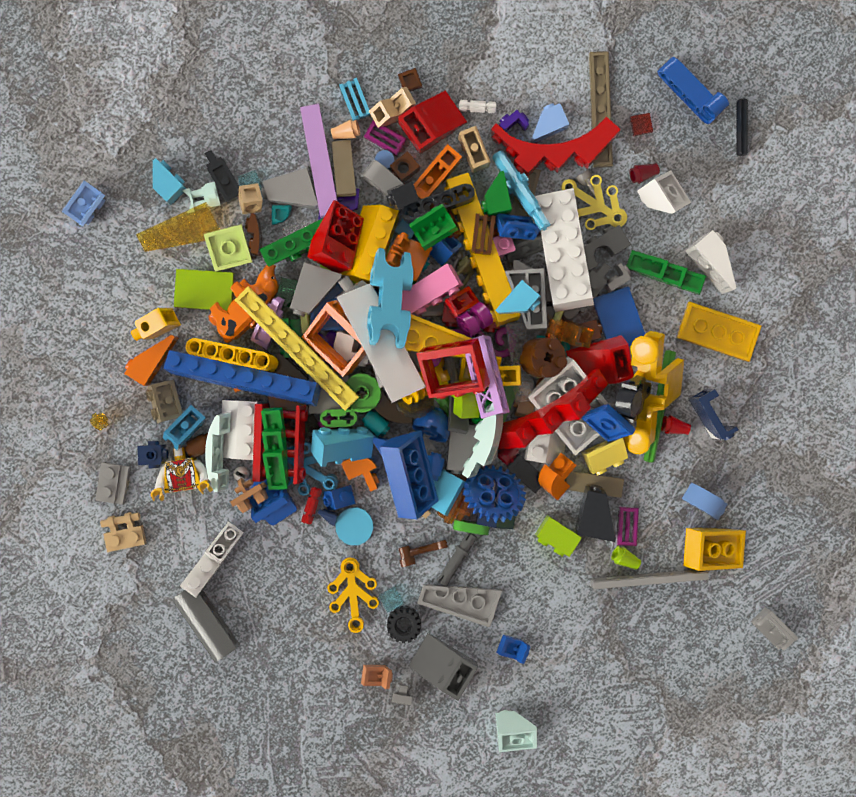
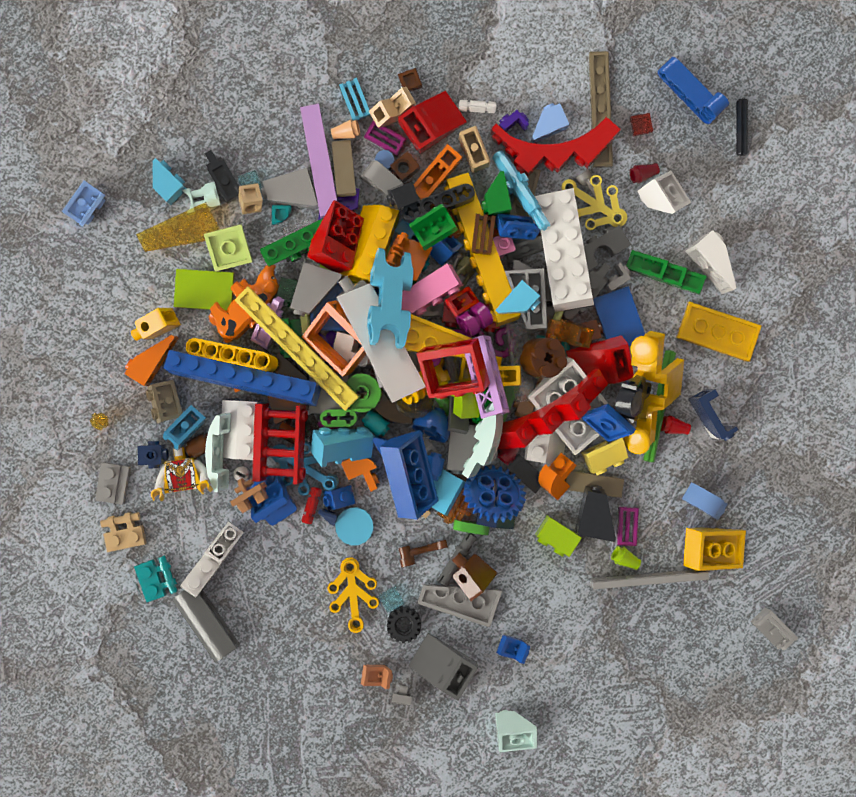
reddish brown slope [245,213,262,256] -> none
green slope [261,407,288,490] -> none
none -> teal plate [134,555,178,602]
none -> reddish brown torso [451,552,498,601]

